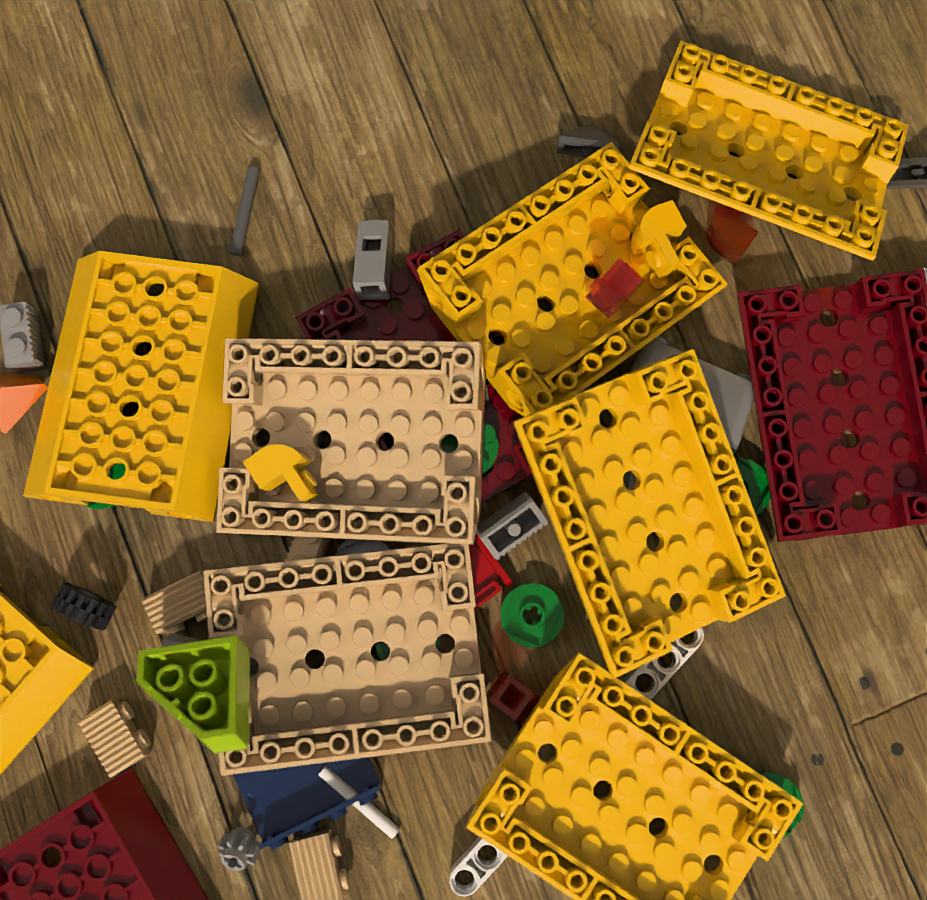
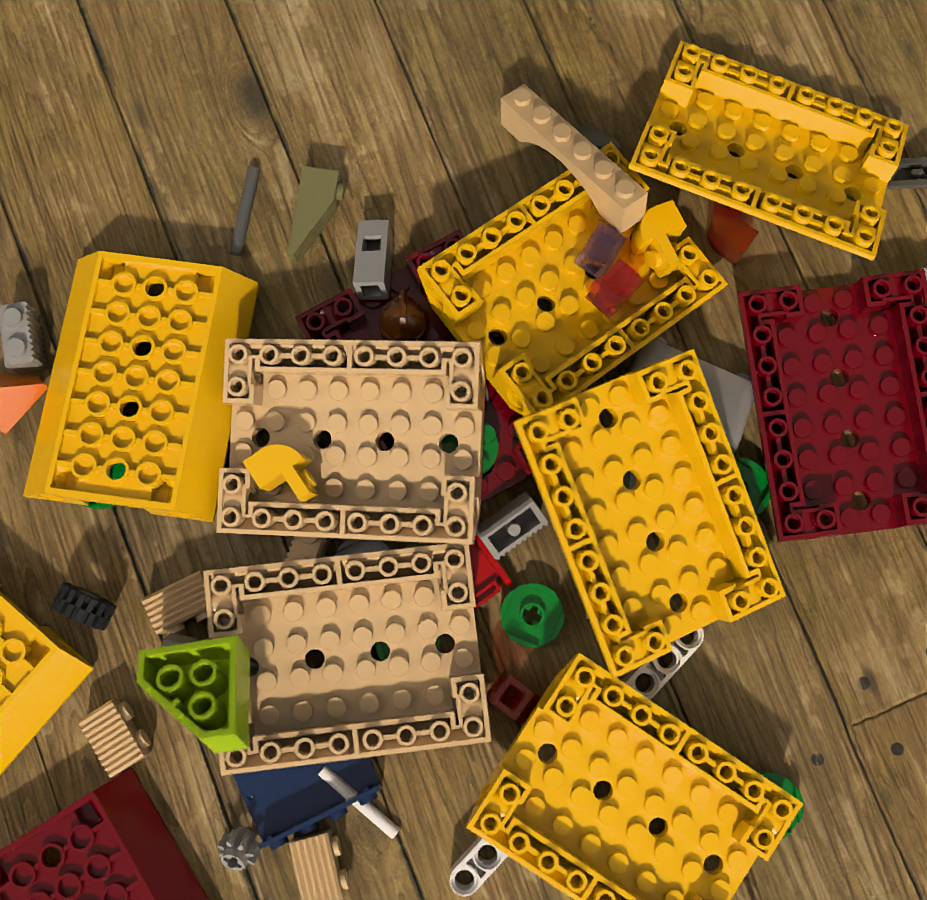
none -> olive slope [287,166,346,264]
none -> reddish brown helmet [378,289,430,341]
none -> tan arch [500,84,648,234]
none -> brick [573,221,627,280]

